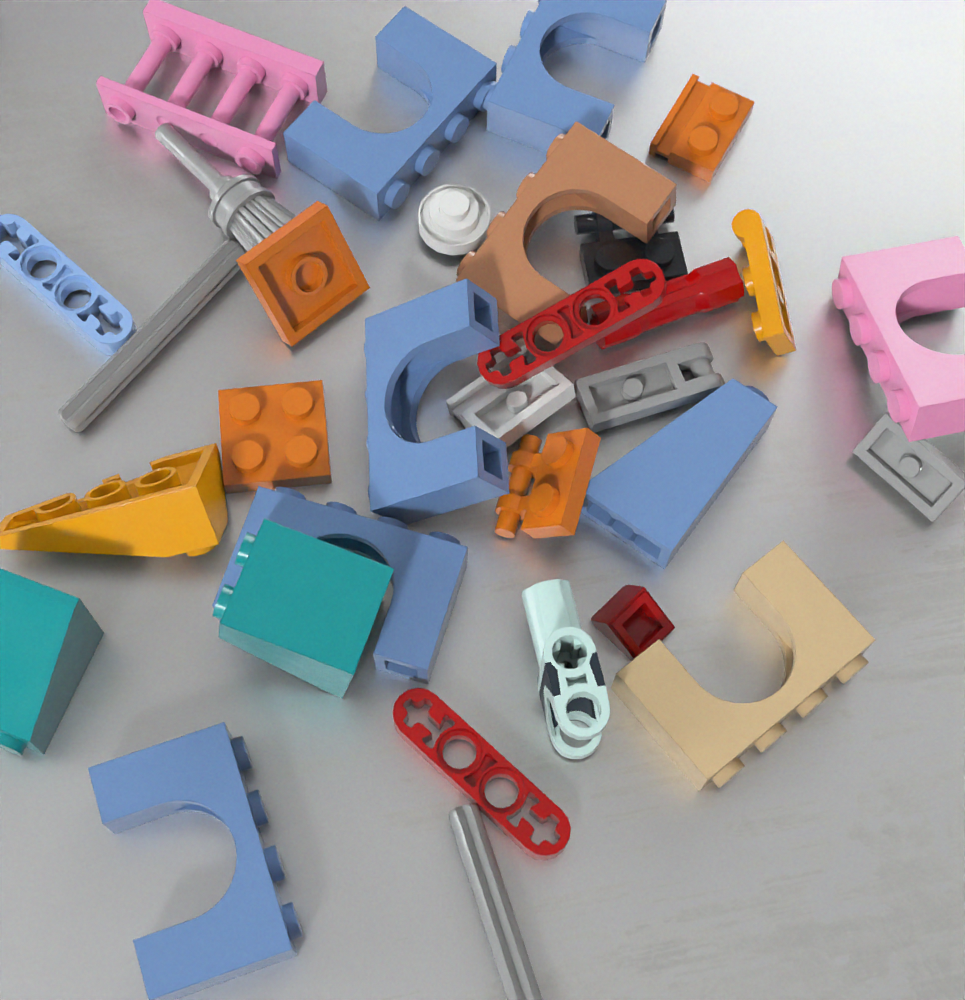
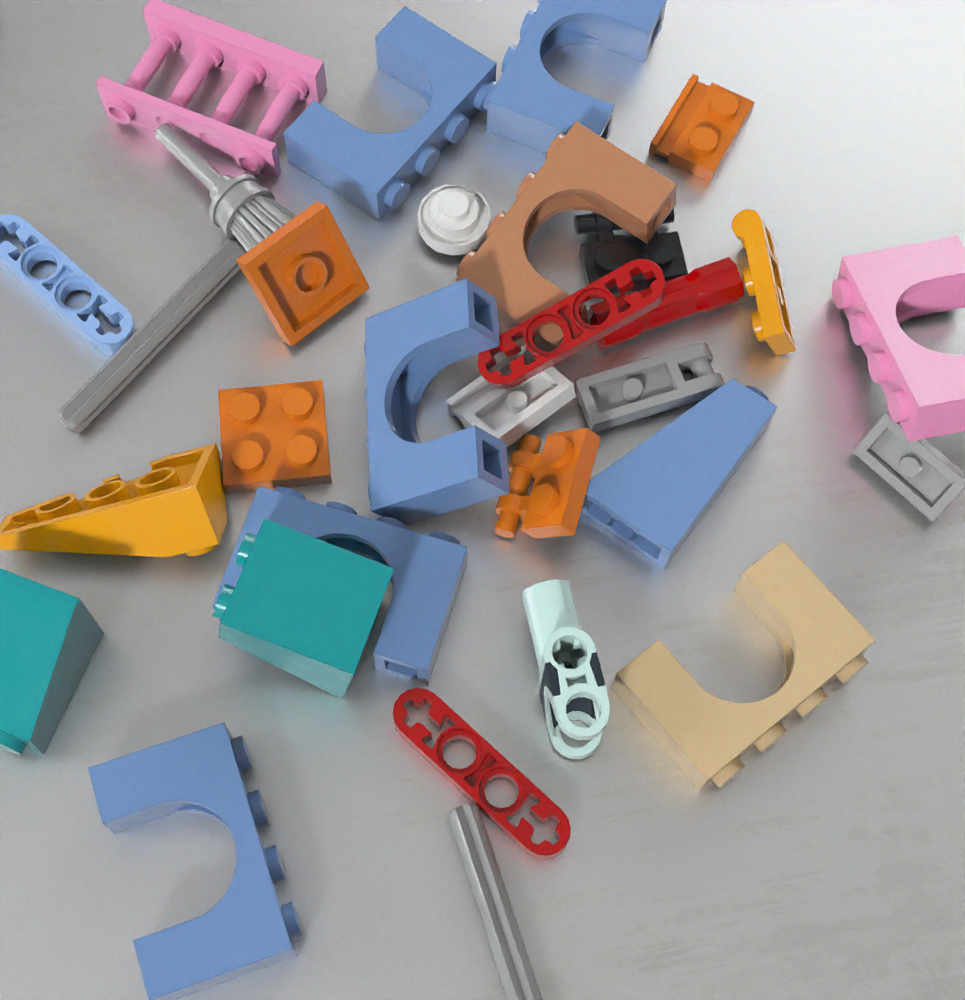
red slope [591,584,675,661] -> none

